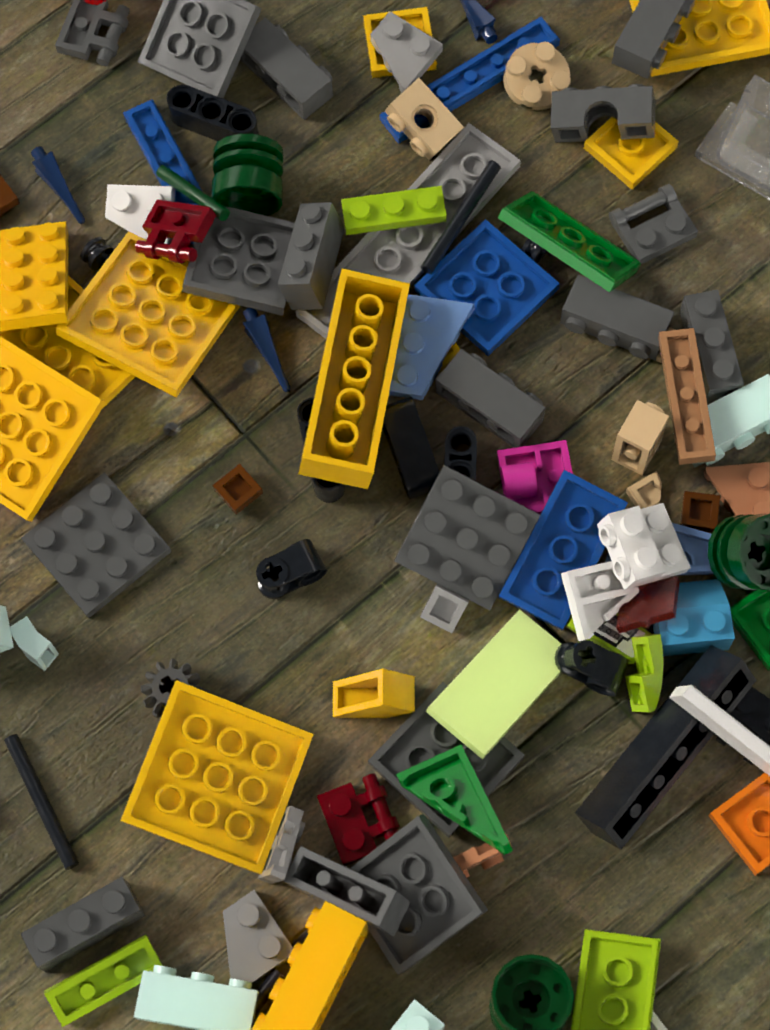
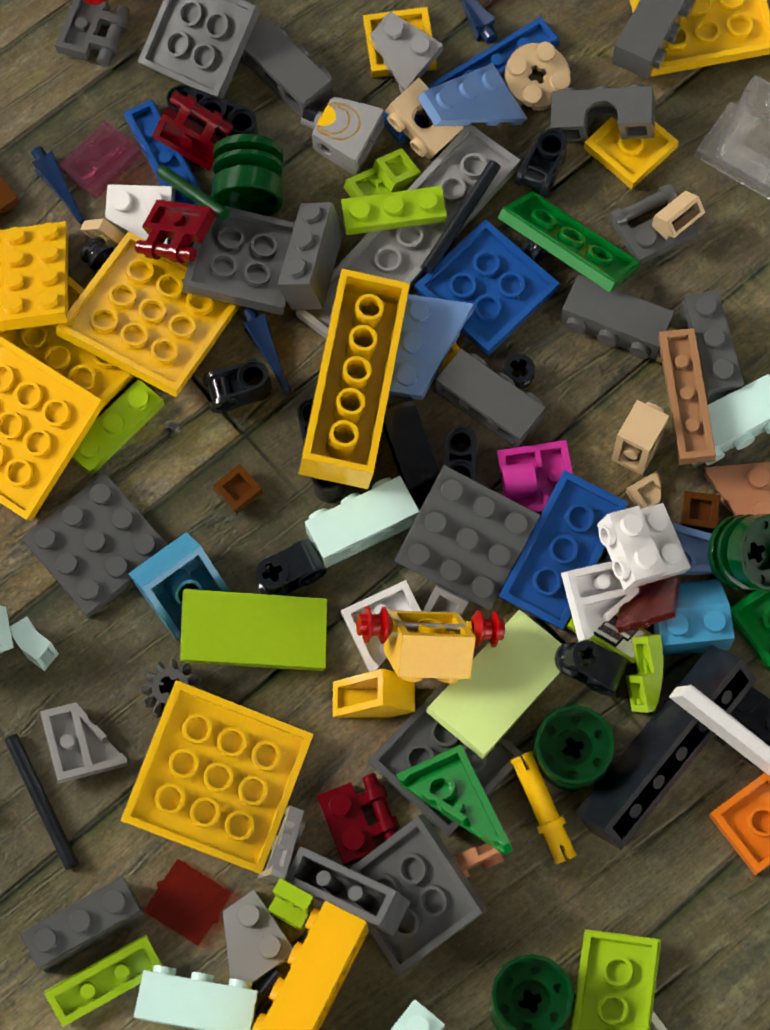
none -> light grey wing [40,702,128,784]
none -> clear pink plate [60,121,142,199]
none -> lime plate [72,378,165,477]
none -> tan tile [79,218,125,247]
none -> dark azure slope [128,532,231,641]
none -> clear red piece [144,858,233,947]
none -> dark red plate [151,90,234,171]
none -> lime tile [180,589,327,671]
none -> black piece [202,360,272,413]
none -> lime slope [268,878,314,933]
none -> light grey torso [301,97,384,176]
none -> light aqua brick [305,476,419,568]
none -> white wing [341,580,421,672]
none -> lime slope [343,148,421,198]
none -> yellow brick [356,606,505,683]
none -> medium blue wing [418,63,528,126]
none -> black bush [504,354,535,389]
none -> yellow pin [510,751,577,864]
none -> black piece [515,128,567,198]
none -> dark green wheel [533,705,615,791]
none -> tan piece [652,191,705,240]

